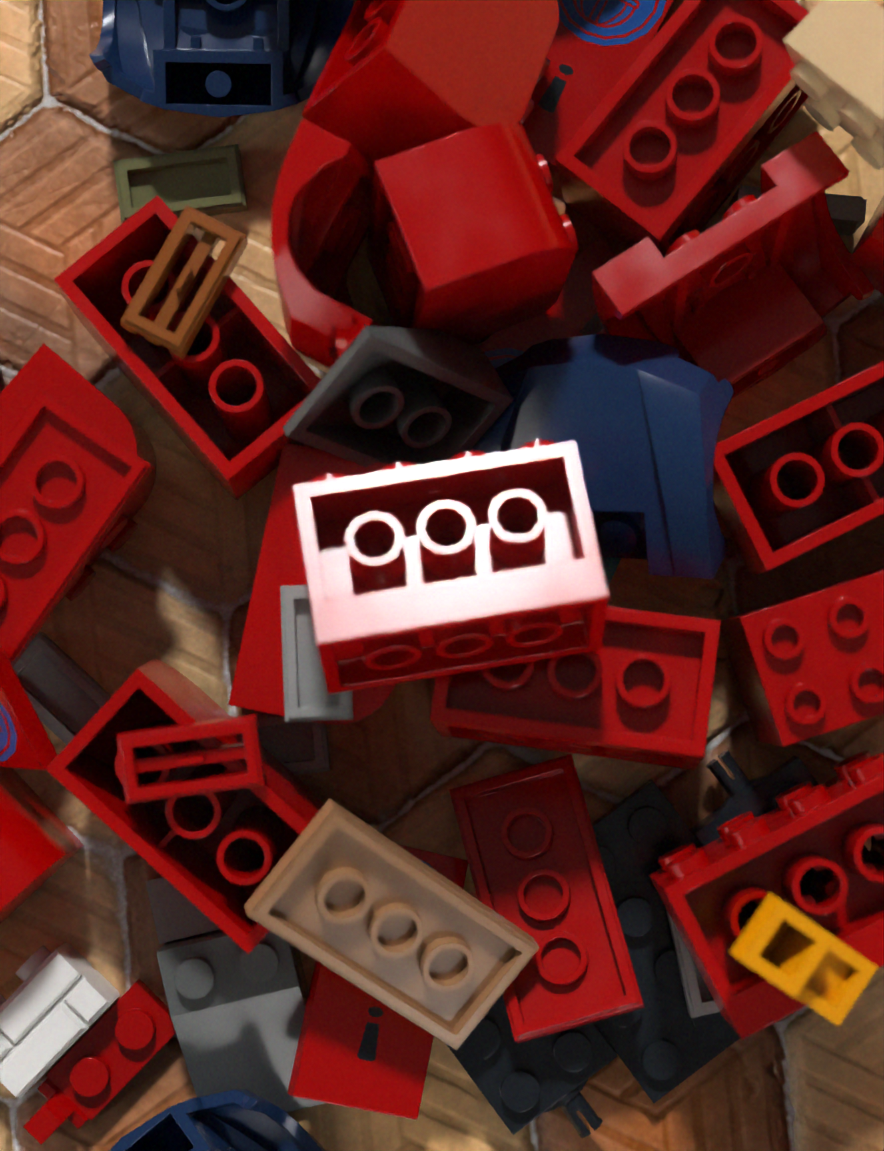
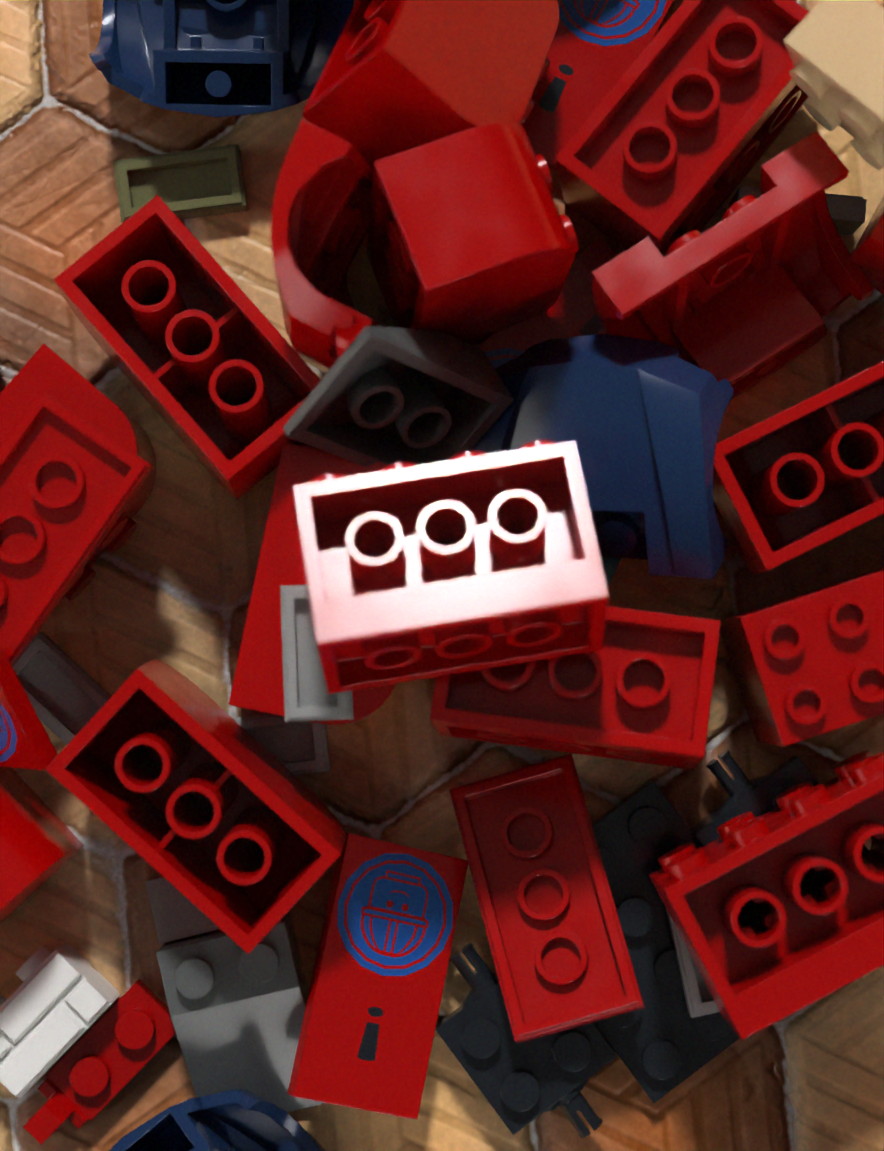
red tile [116,714,267,804] -> none
dark orange tile [120,205,248,359] -> none
medium nougat tile [244,798,540,1050] -> none
light orange brick [729,892,879,1027] -> none

